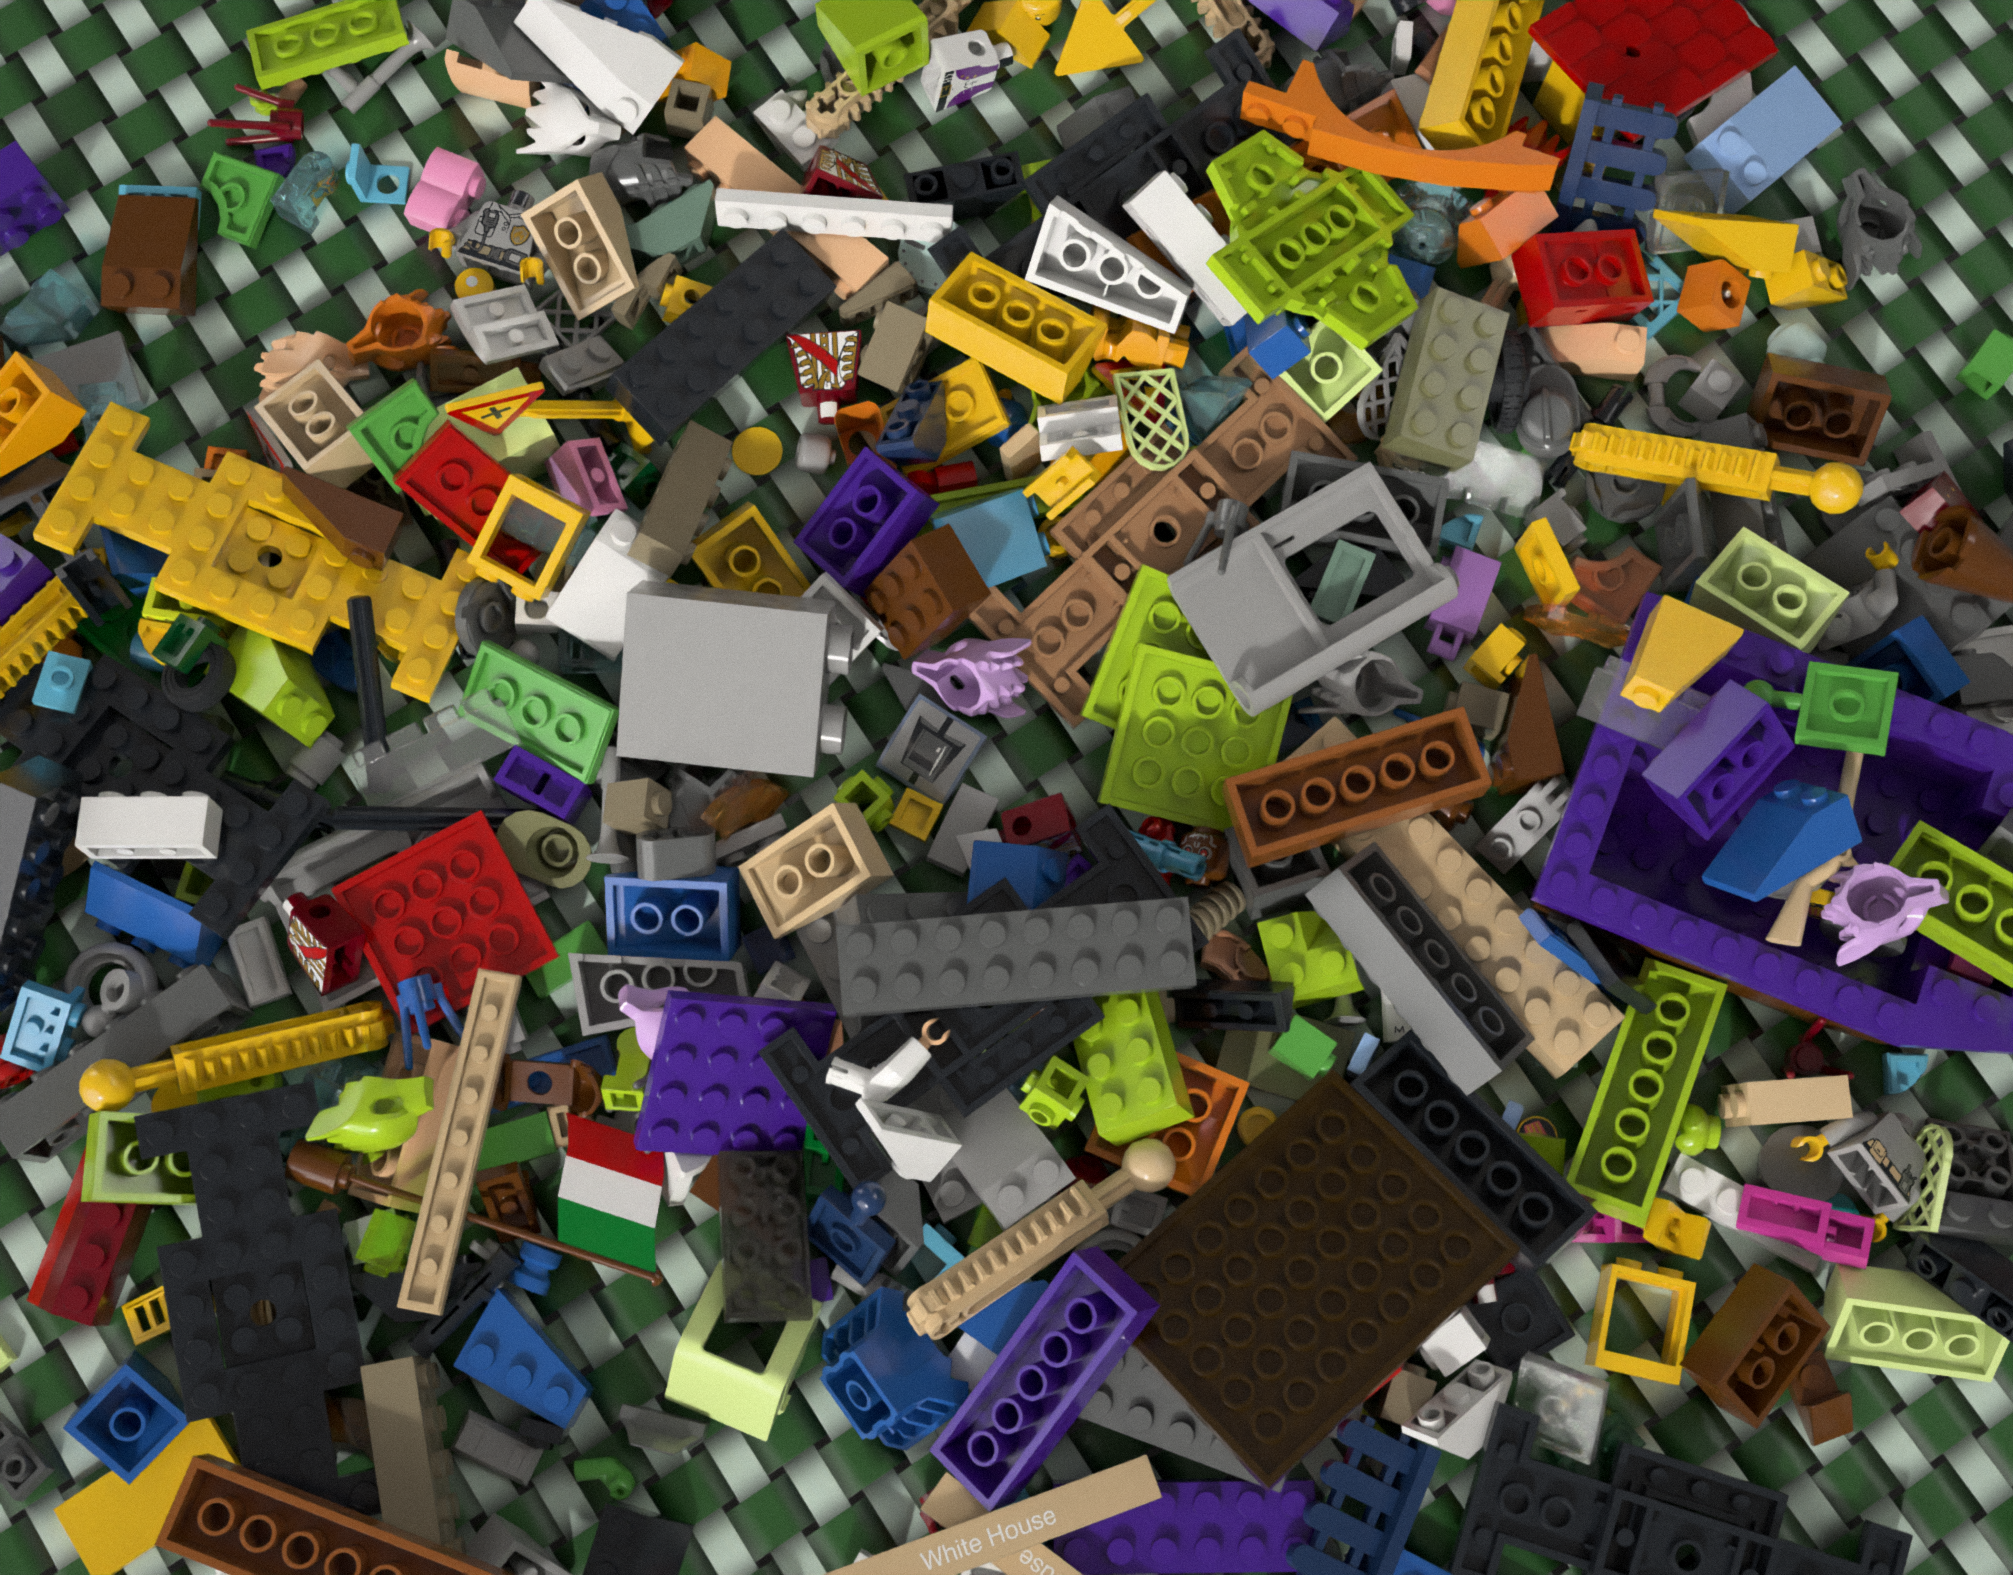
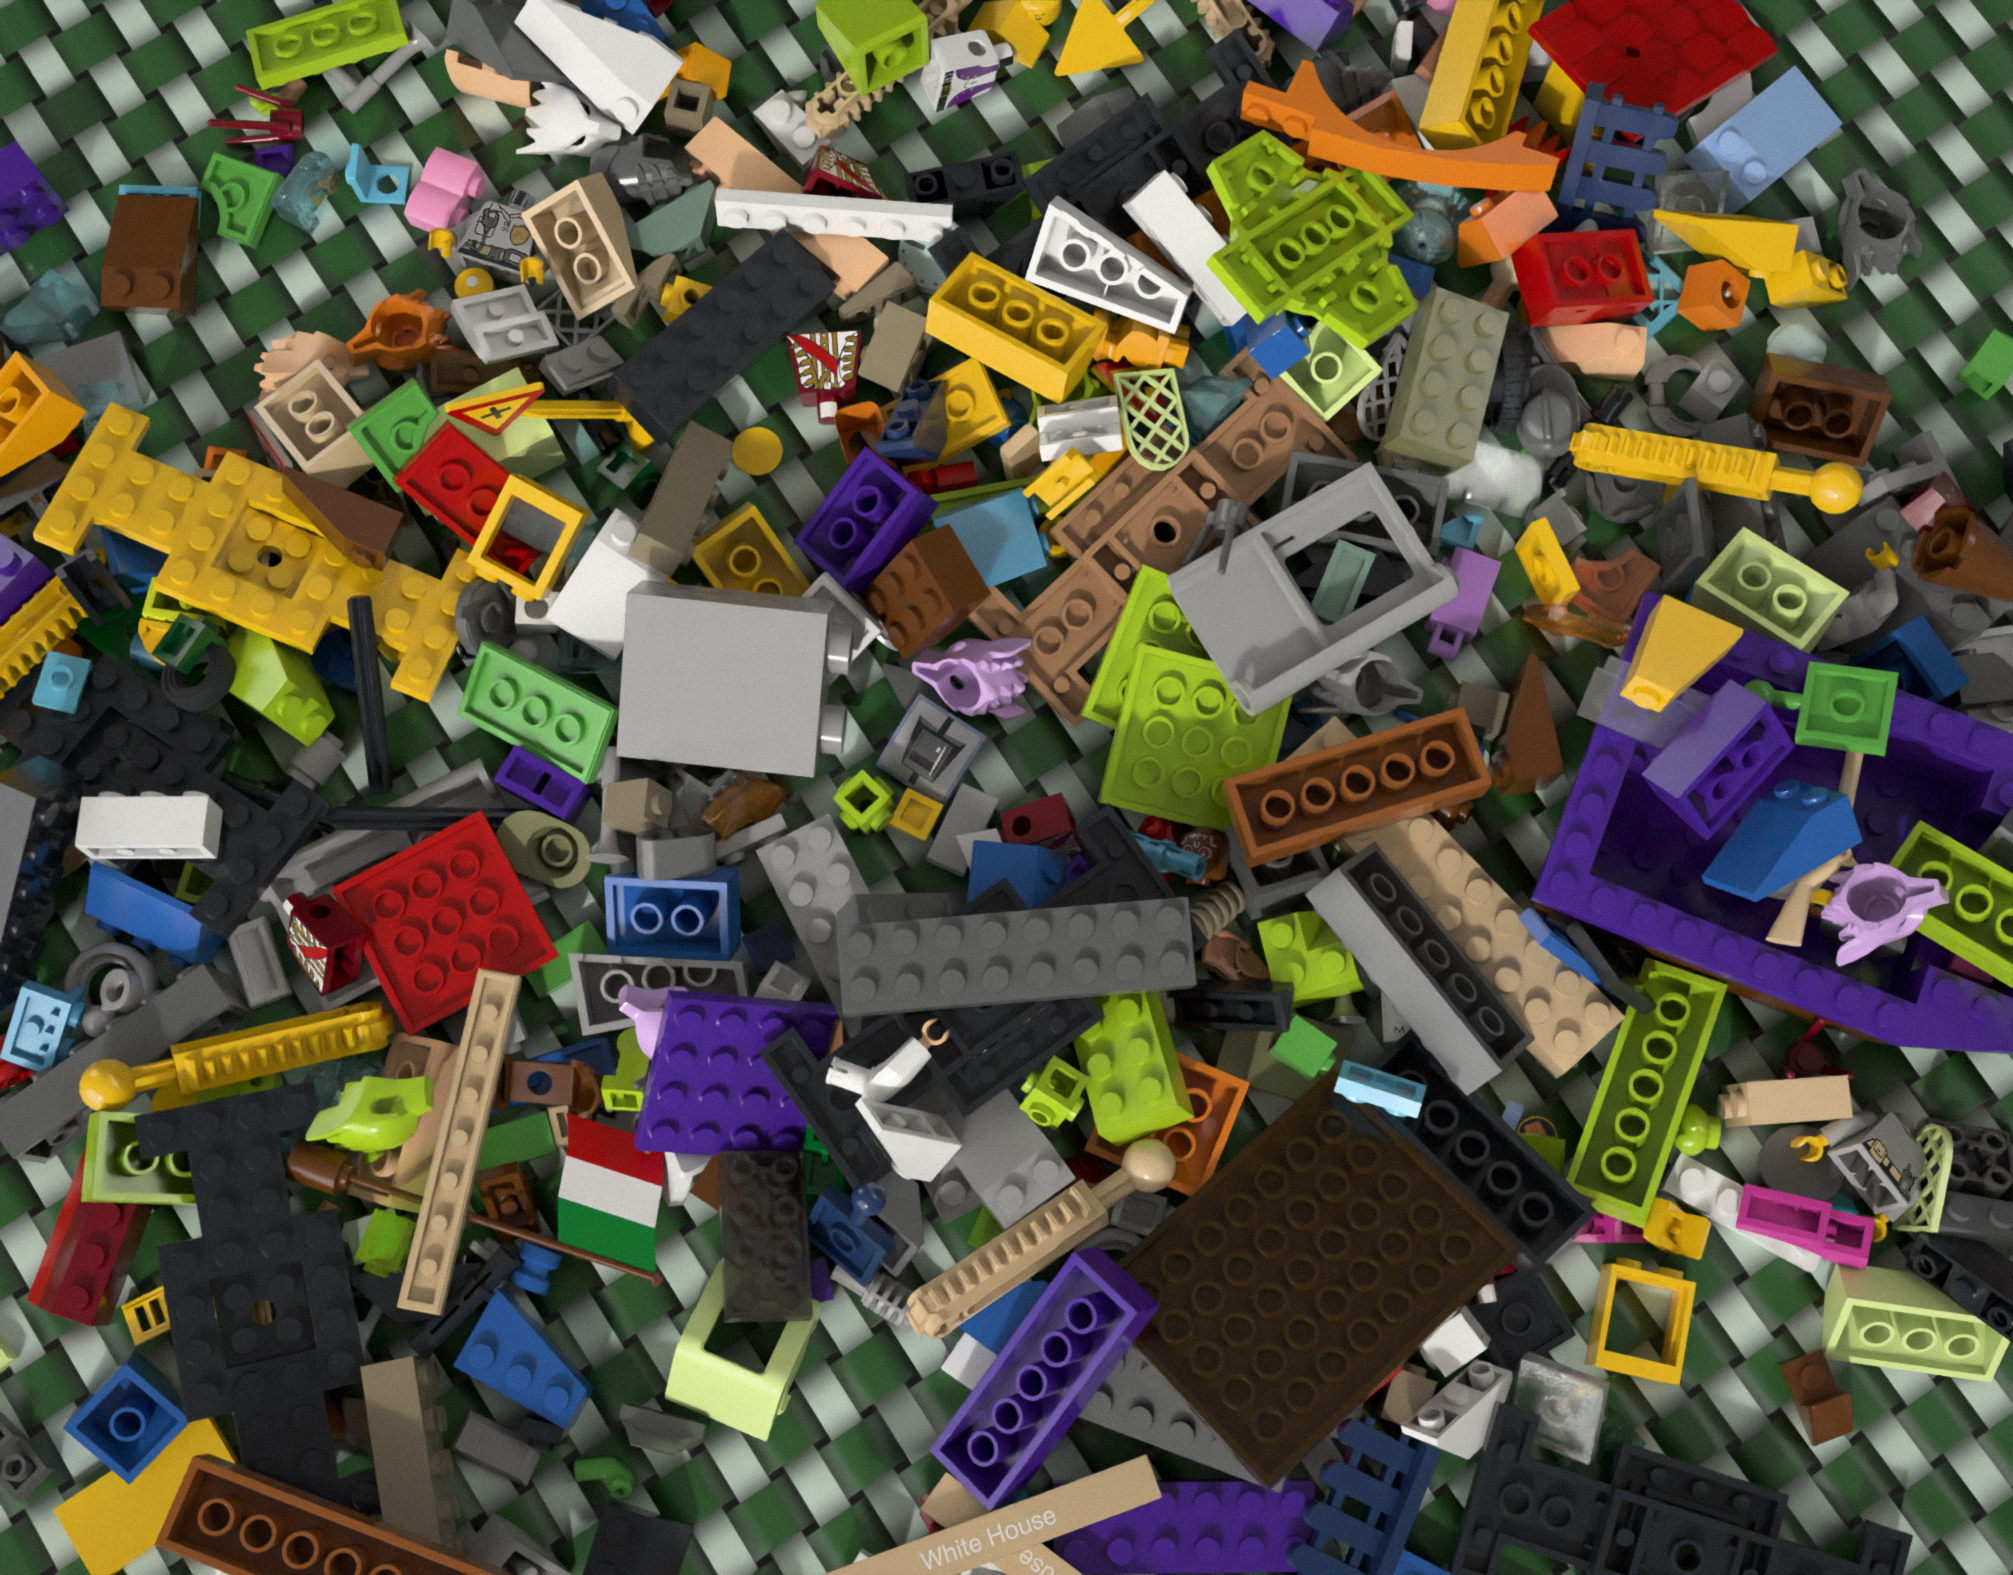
clear windscreen [351,688,522,806] -> none
blue plant [396,974,464,1071] -> none
bright pink slope [544,438,628,516] -> none
tan slope [738,802,894,939] -> none
light grey piece [795,433,836,474] -> none
blue slope [819,1286,969,1451] -> none
medium azure bracket [923,1223,965,1278] -> none
yellow tile [1237,1106,1277,1146] -> none
light blue tile [1347,1032,1380,1080] -> none
yellow brick [1462,623,1527,690] -> none
light grey hinge [1475,776,1571,875] -> none
reddish brown brick [1679,1263,1831,1429] -> none
medium azure tile [1882,1053,1928,1095] -> none
none -> medium azure piece [1334,1059,1426,1118]

